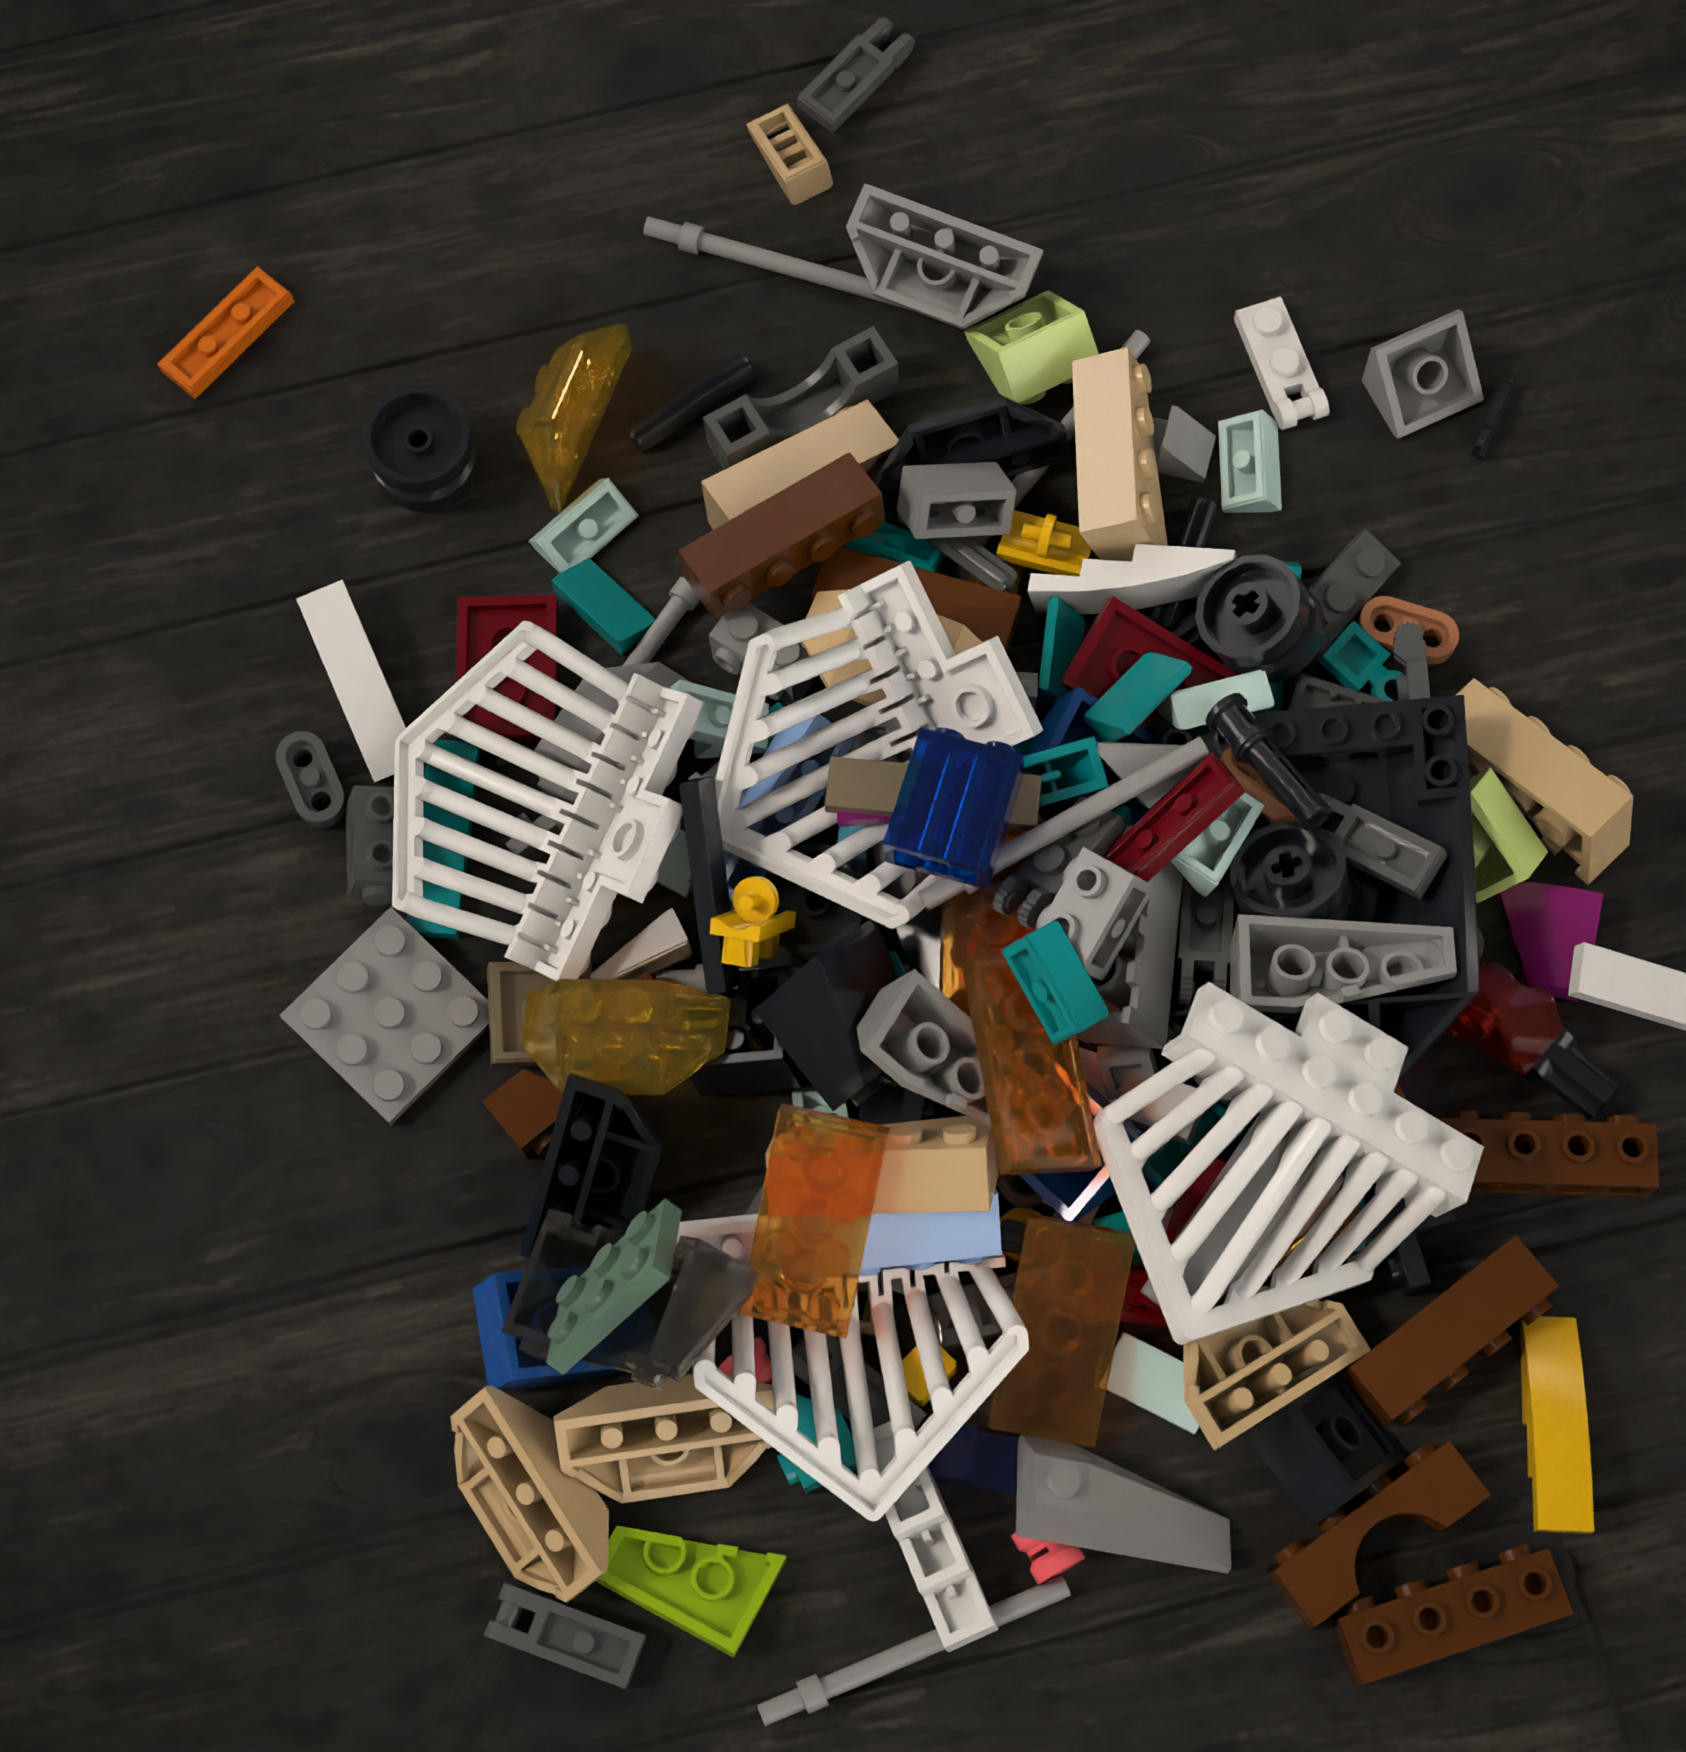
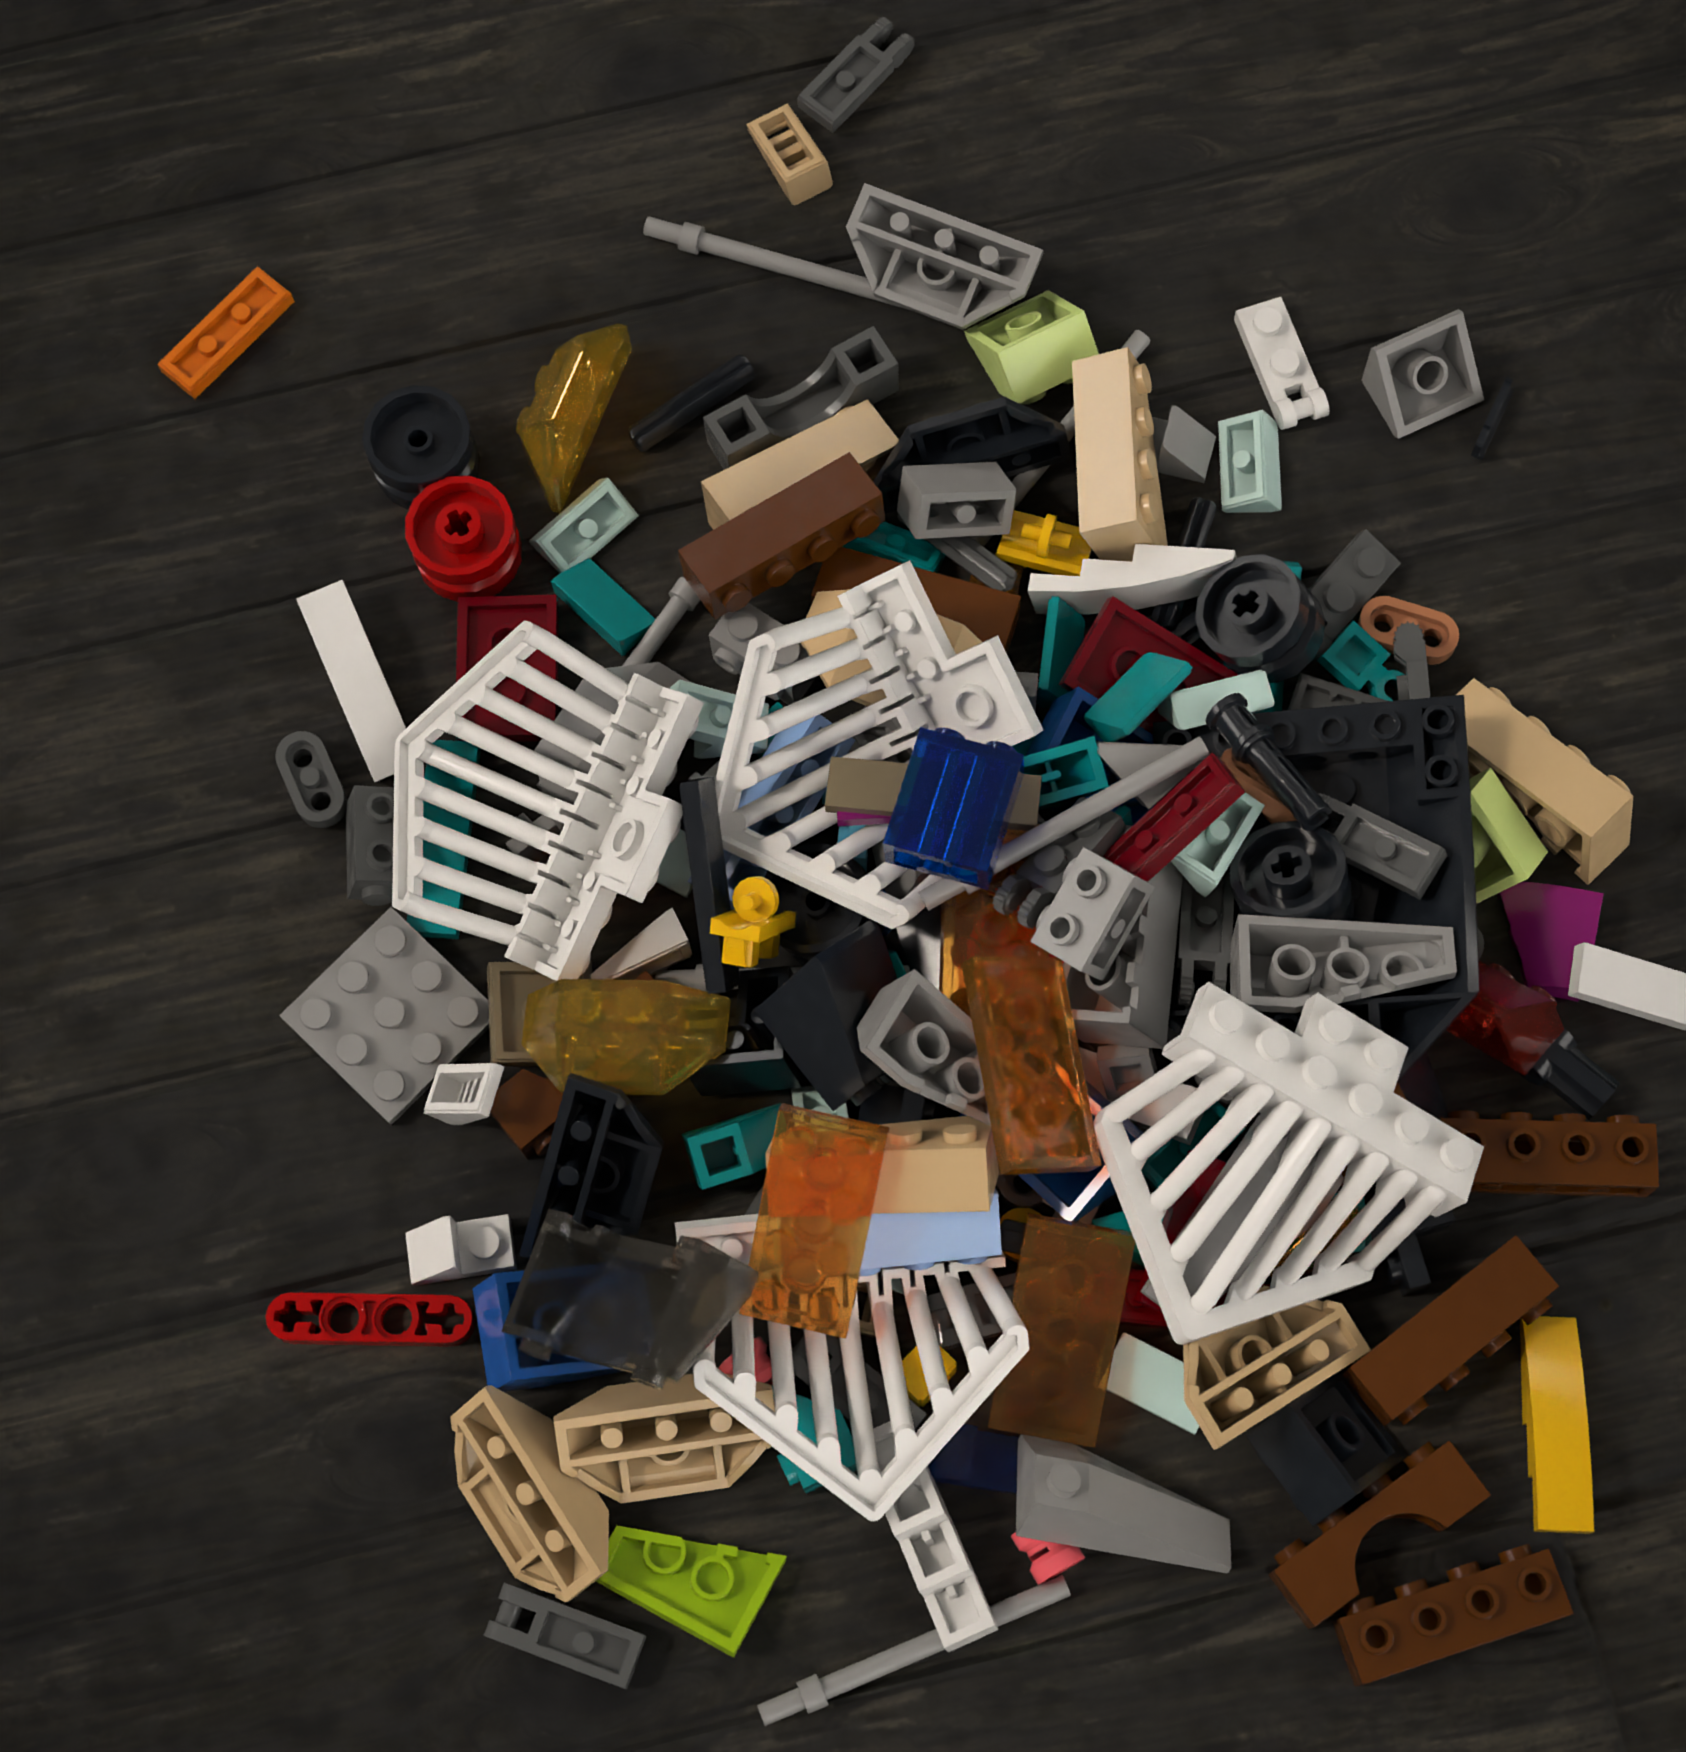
sand green plate [546,1199,682,1375] -> none
teal slope [1001,921,1109,1045] -> none
none -> red beam [266,1292,476,1347]
none -> red wheel [405,476,522,602]
none -> white slope [406,1214,517,1286]
none -> white slope [424,1063,504,1125]
none -> teal slope [682,1103,790,1190]

